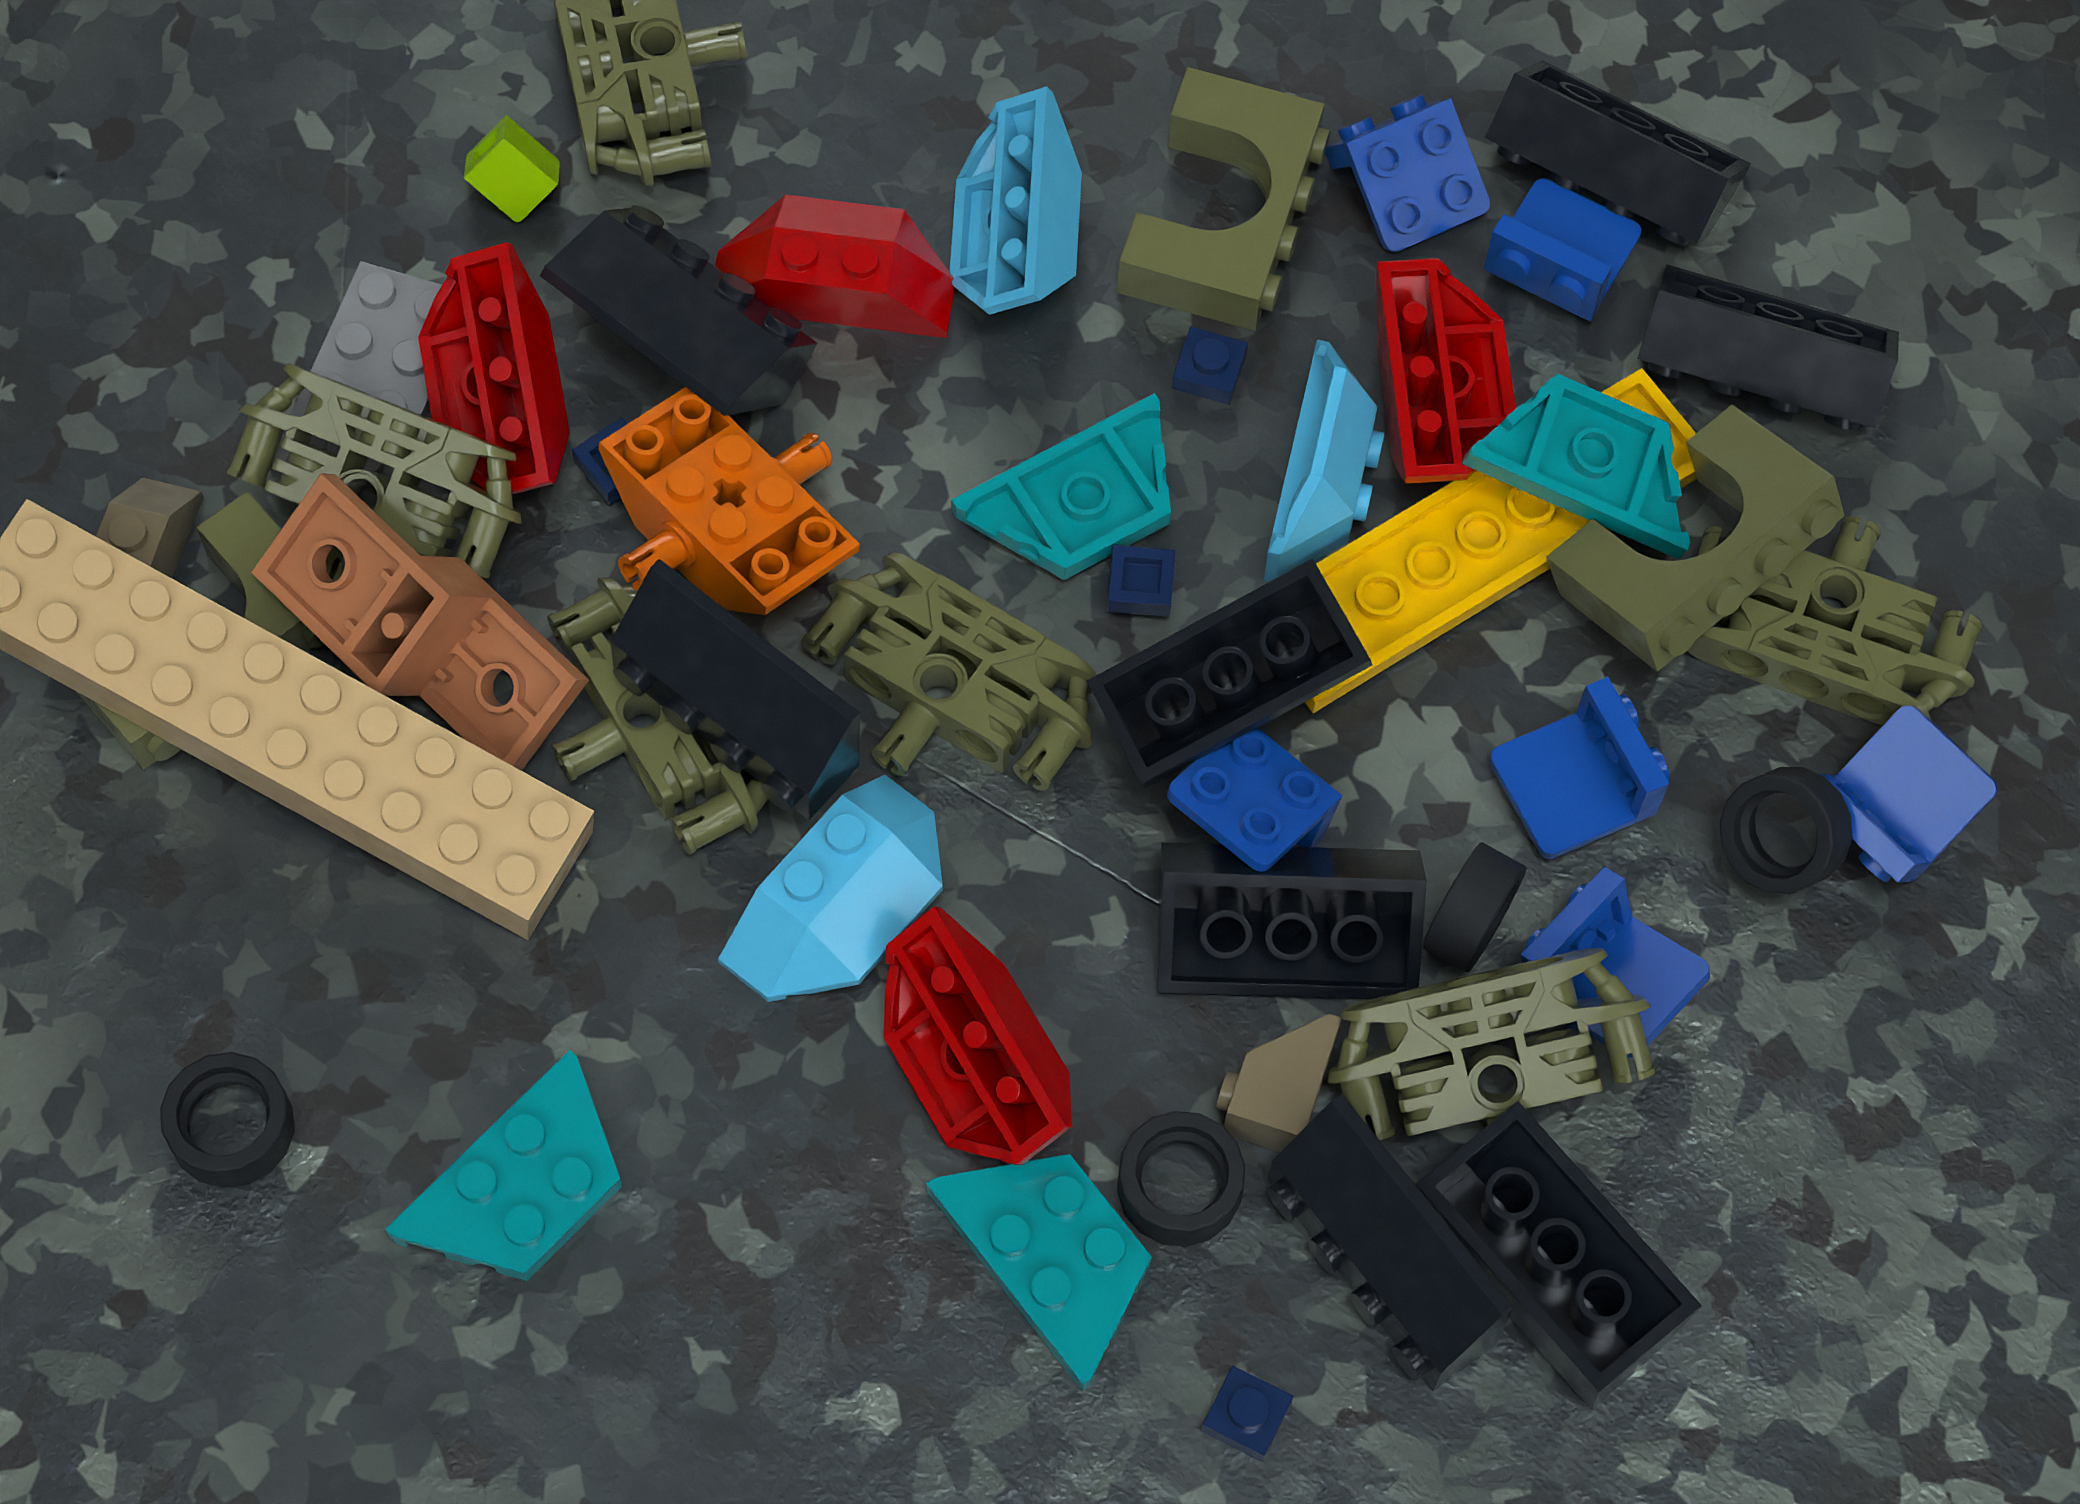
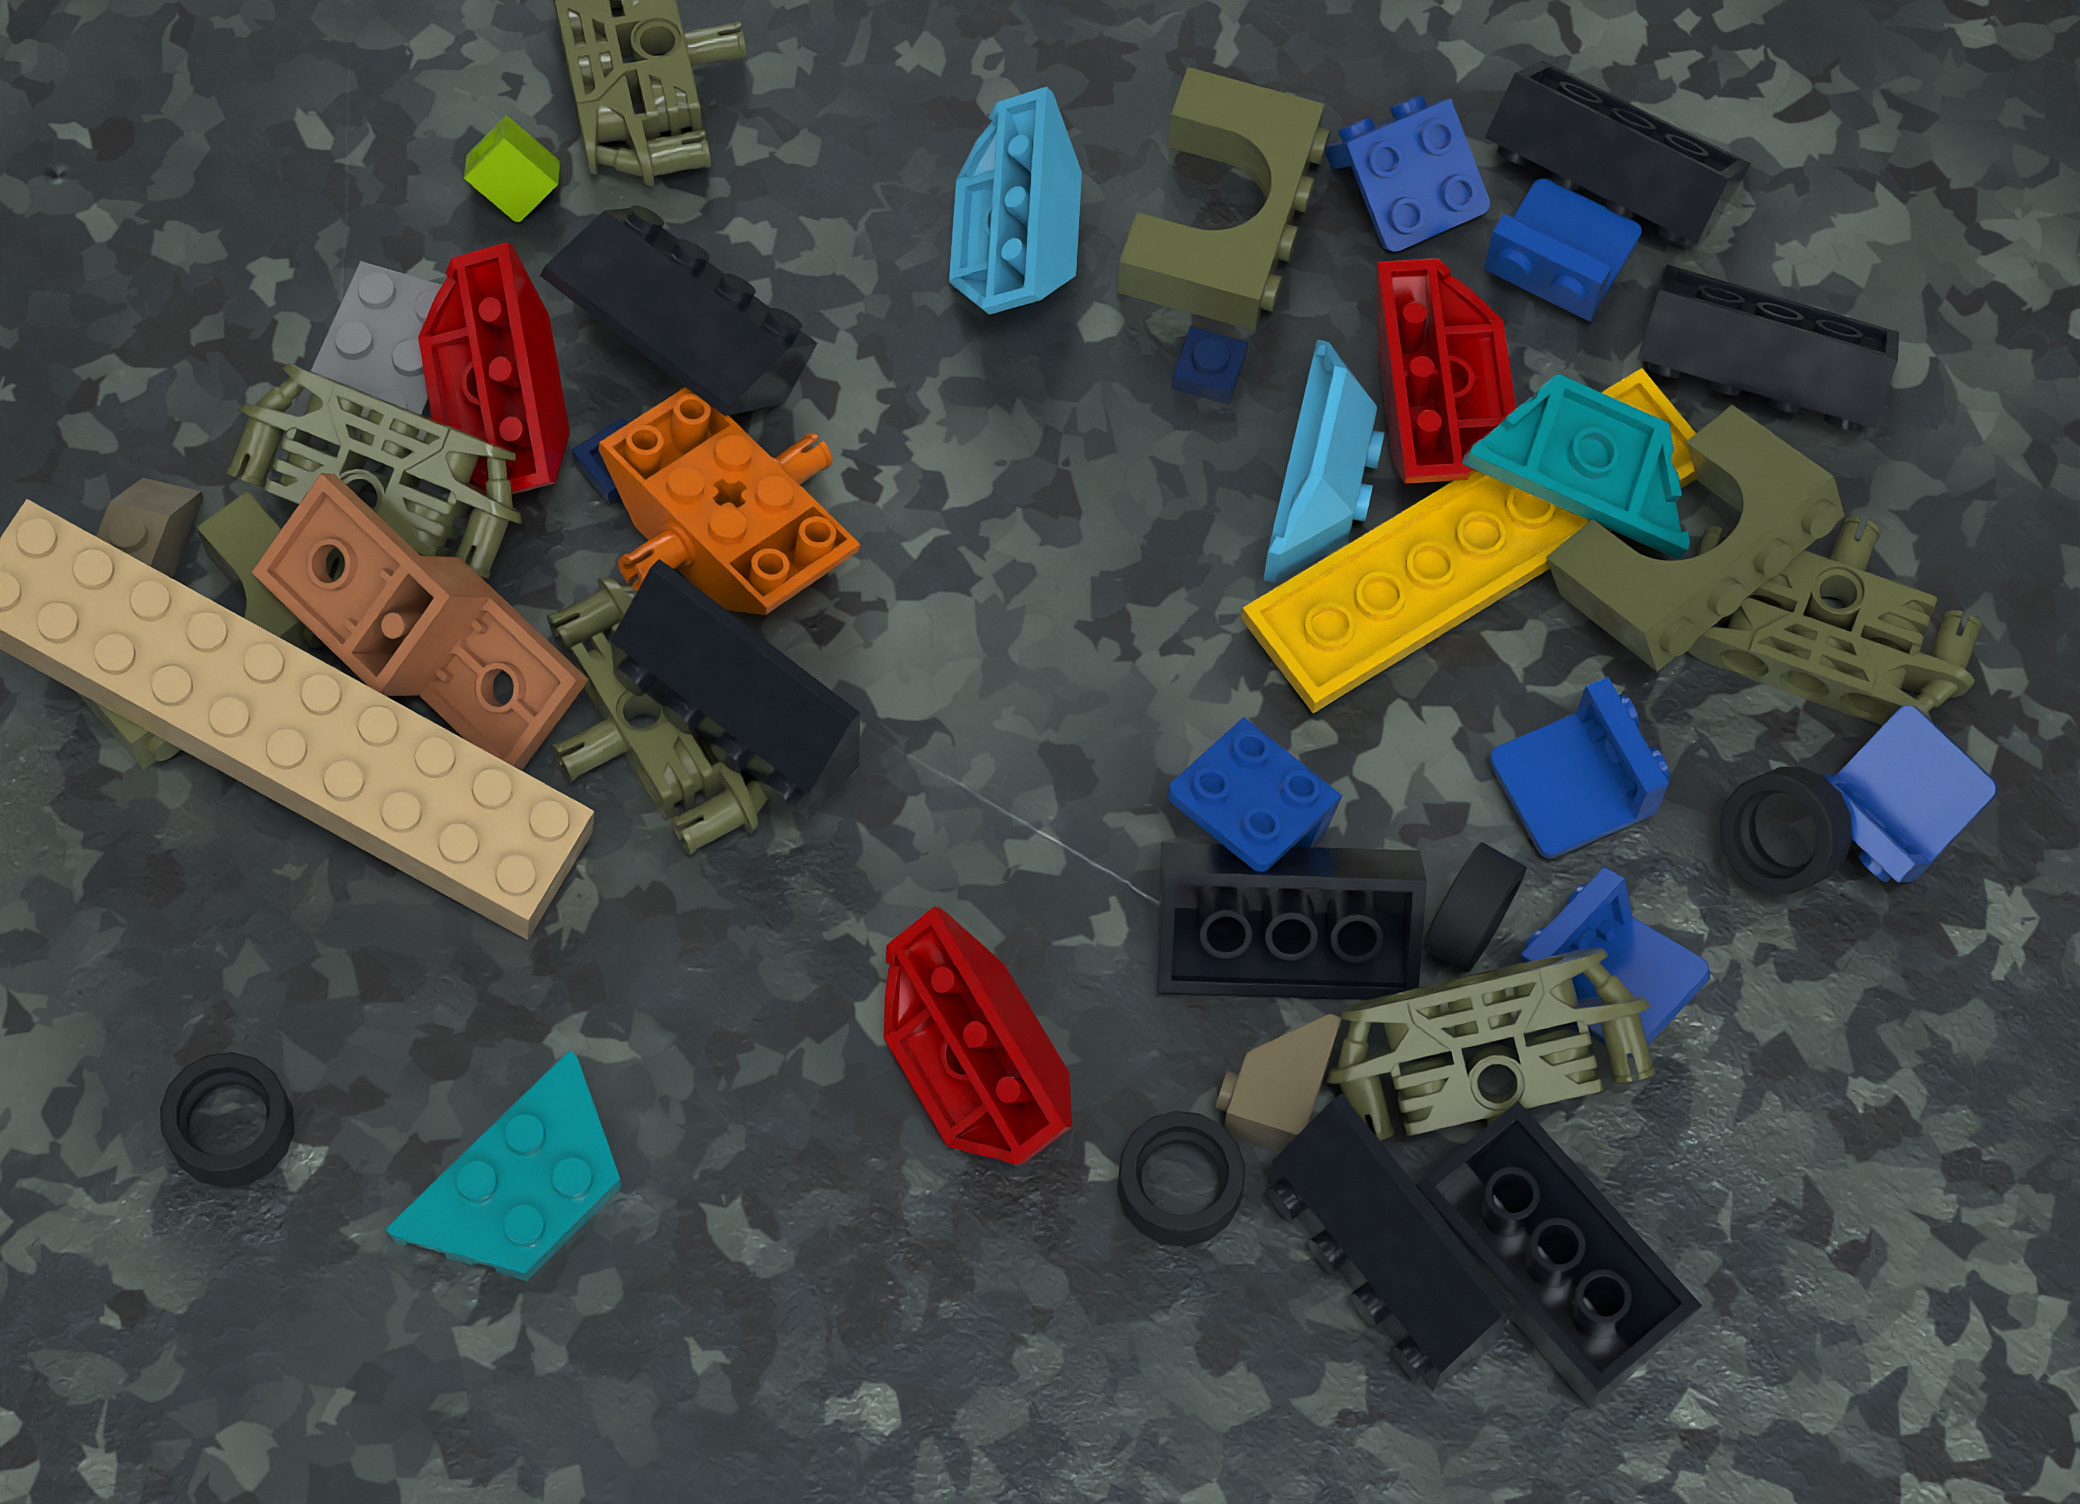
red wedge [715,195,955,338] -> none
medium azure wedge [718,775,943,1002] -> none
olive piece [801,552,1097,791] -> none
teal wing [926,1154,1152,1392] -> none
teal wing [951,393,1171,580] -> none
black slope [1087,559,1373,788] -> none
dark blue plate [1107,545,1175,617] -> none
dark blue plate [1201,1365,1294,1462] -> none

